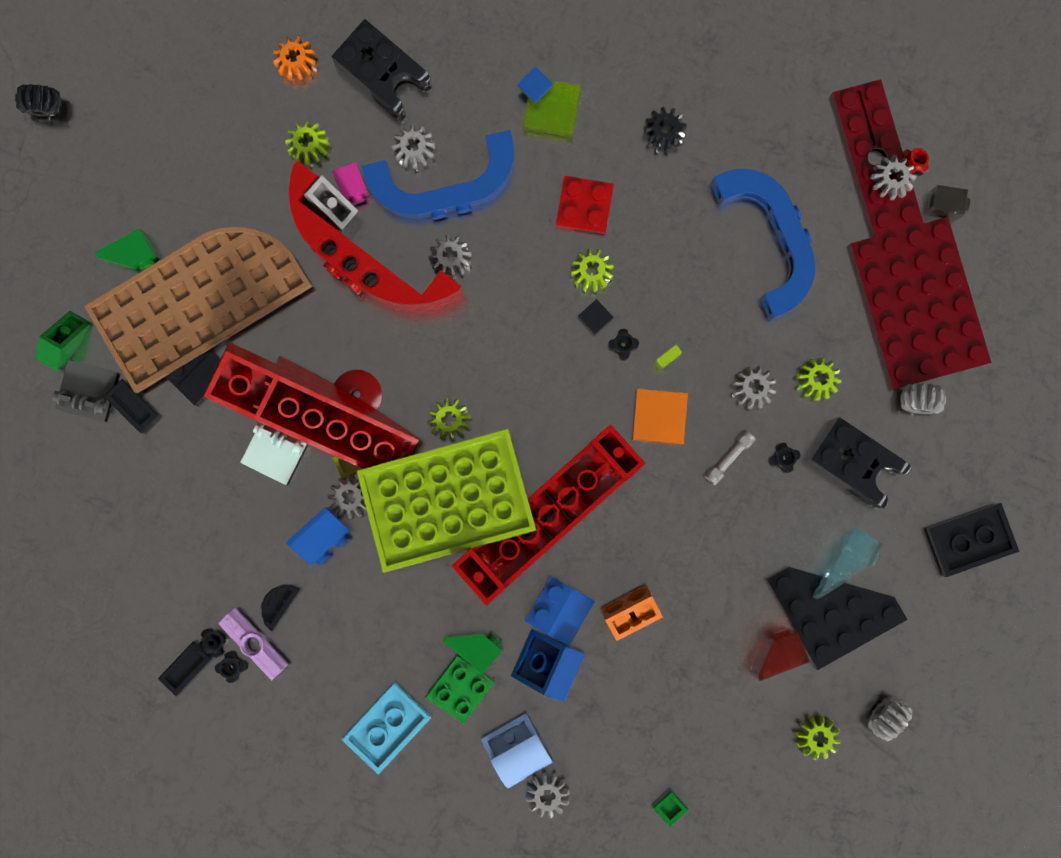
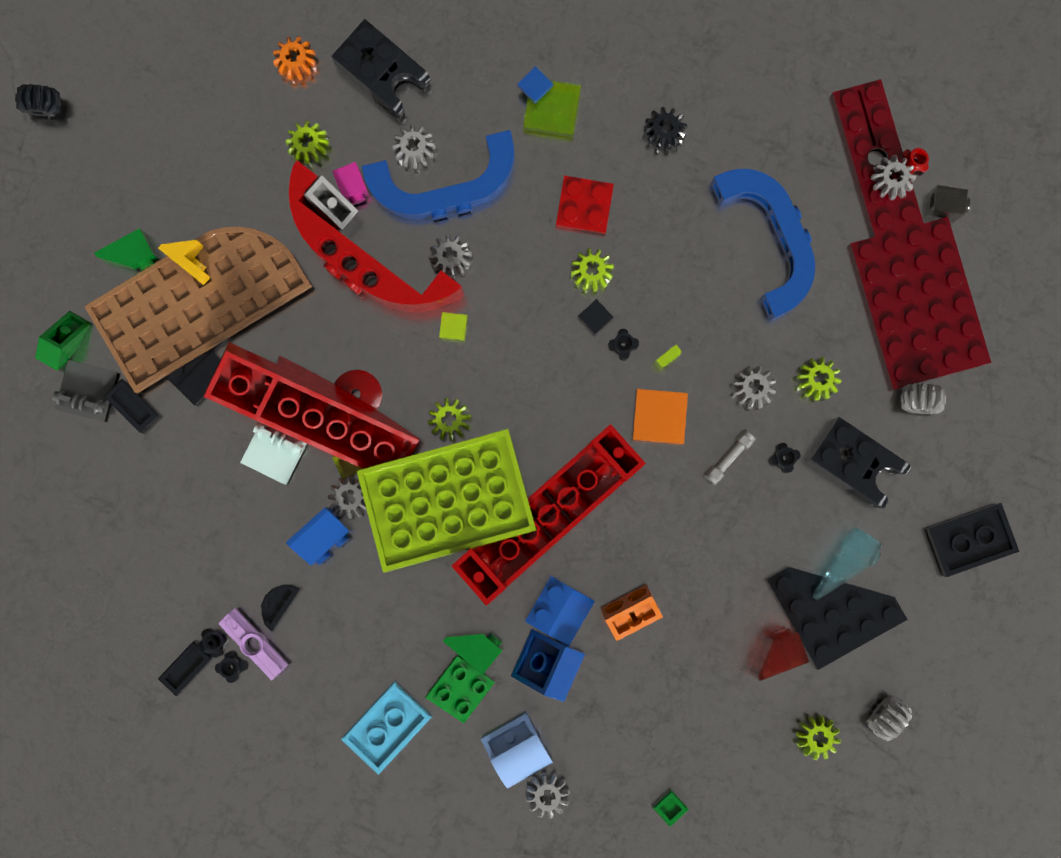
none -> yellow slope [158,240,210,285]
none -> lime tile [439,312,468,341]

